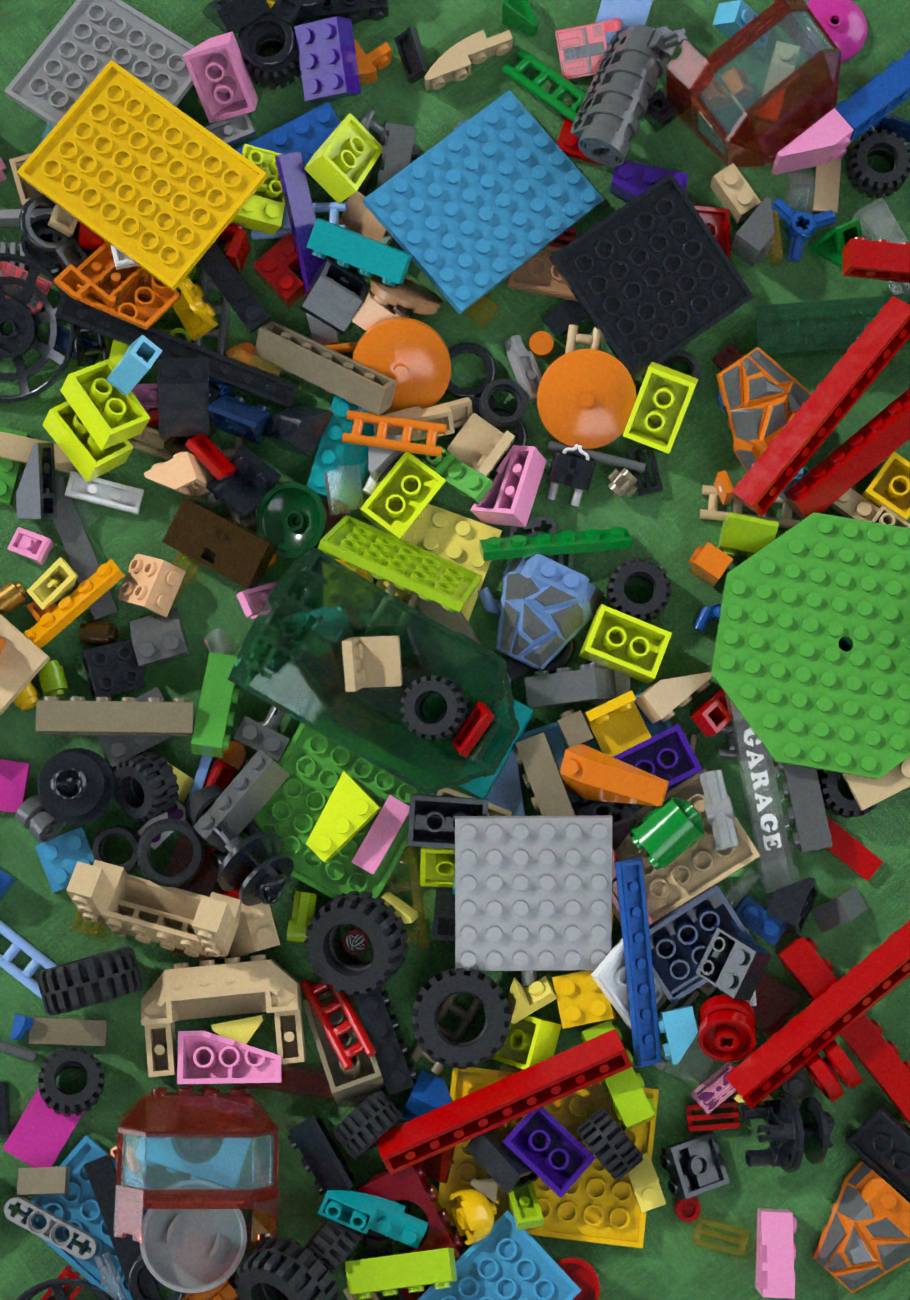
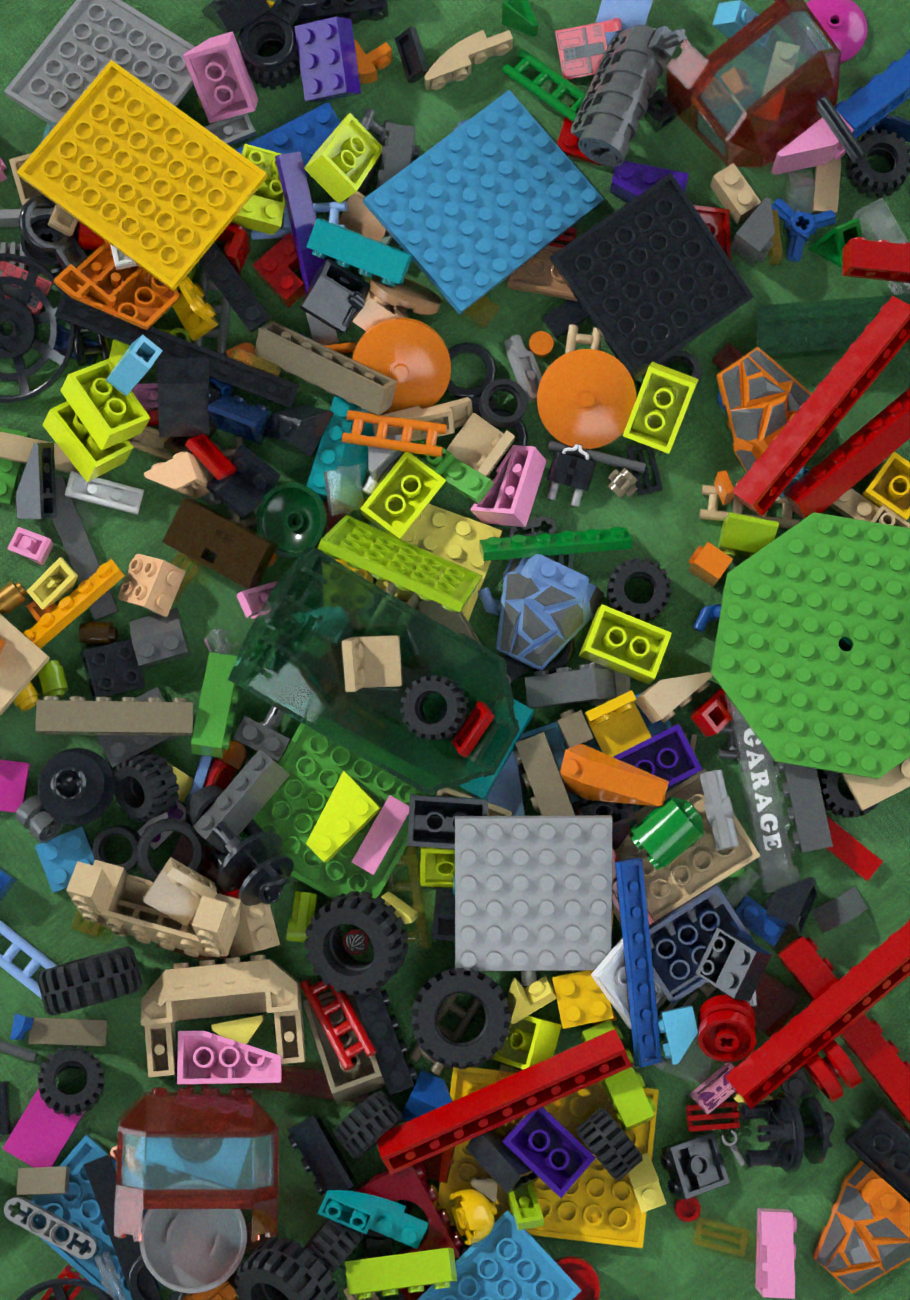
none -> tan bracket [143,857,217,926]
none -> black hand [342,292,365,328]
none -> light grey hand [721,1130,746,1166]
none -> black axle [815,97,866,163]

